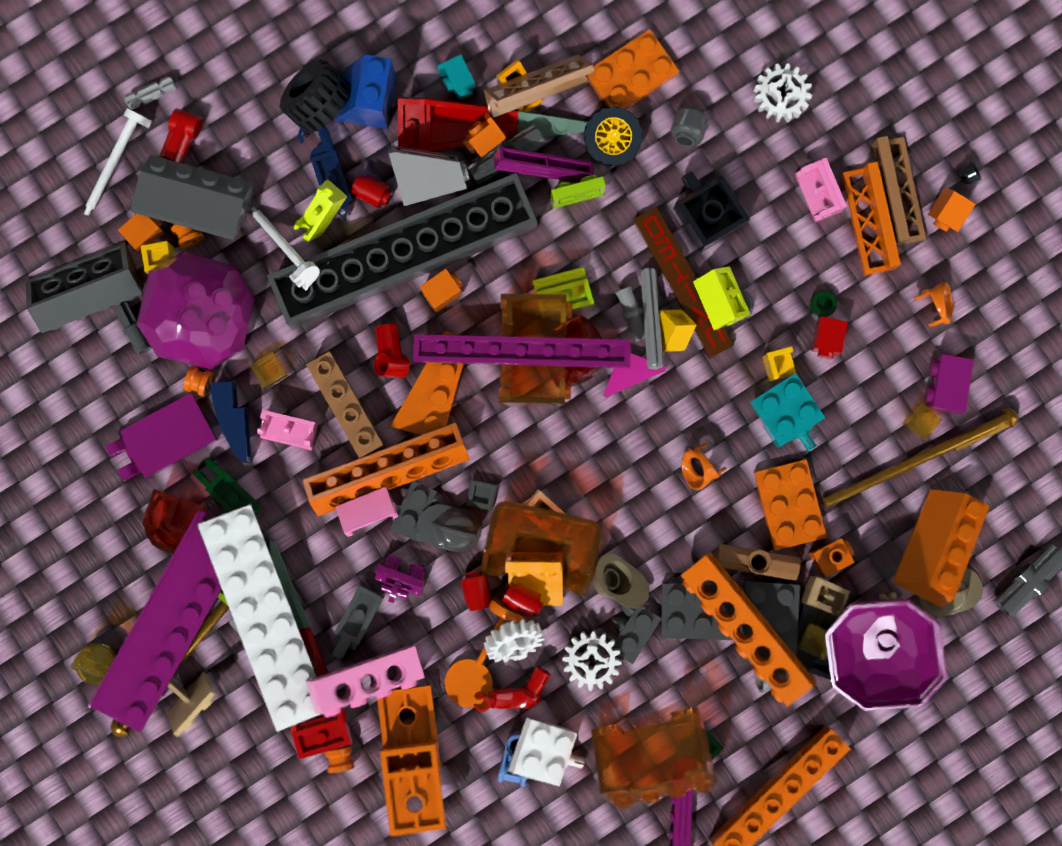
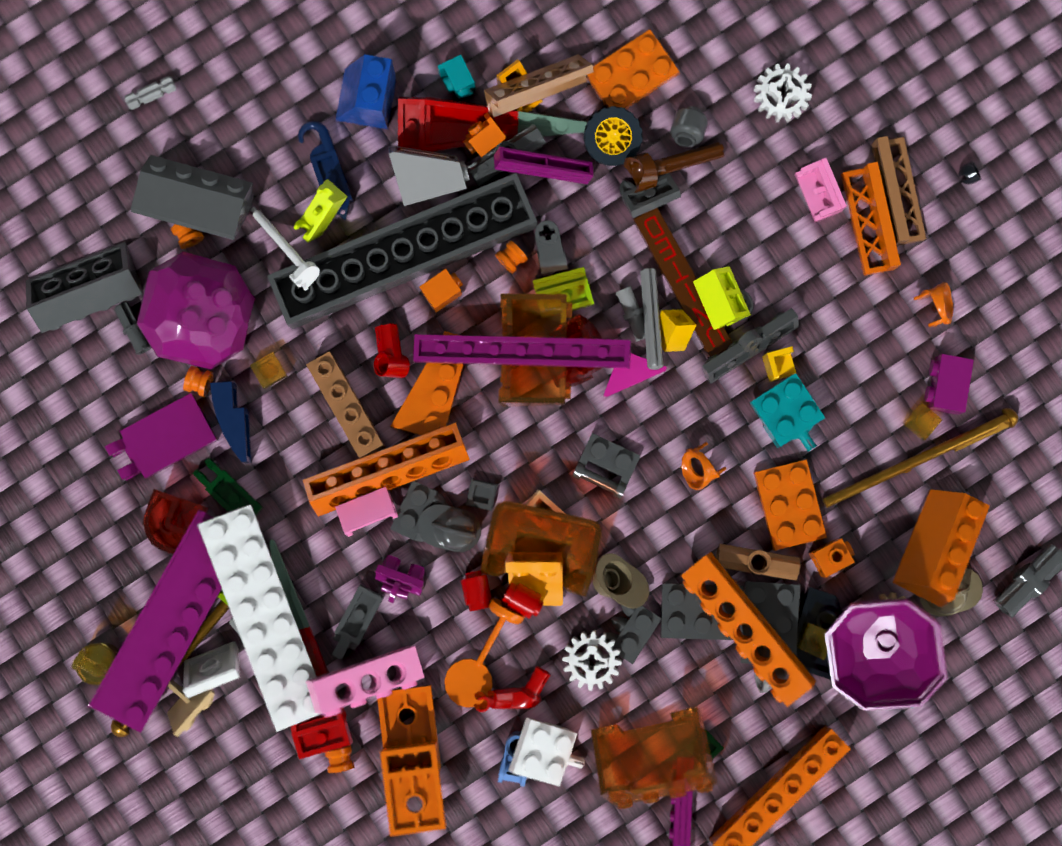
white piece [84,108,152,216] -> none
orange brick [118,214,165,254] -> none
yellow panel [141,241,176,274] -> none
red piece [159,108,203,164] -> none
bright pink hinge [257,410,318,450] -> none
black tyre [279,59,351,133] -> none
red brick [351,173,393,209] -> none
white gear [484,619,544,663] -> none
lime plate [551,175,606,209] -> none
black hinge [673,171,750,253] -> none
tan slope [800,576,850,616] -> none
dark green tile [809,290,838,318] -> none
red brick [811,316,848,359] -> none
orange brick [928,187,976,232] -> none
none -> white plate [183,641,239,698]
none -> orange wheel [495,240,528,274]
none -> dark grey piece [535,221,568,275]
none -> dark grey plate [572,433,640,499]
none -> dark grey plate [620,173,681,218]
none -> reddish brown piece [624,142,725,193]
none -> dark grey hinge [702,308,799,384]

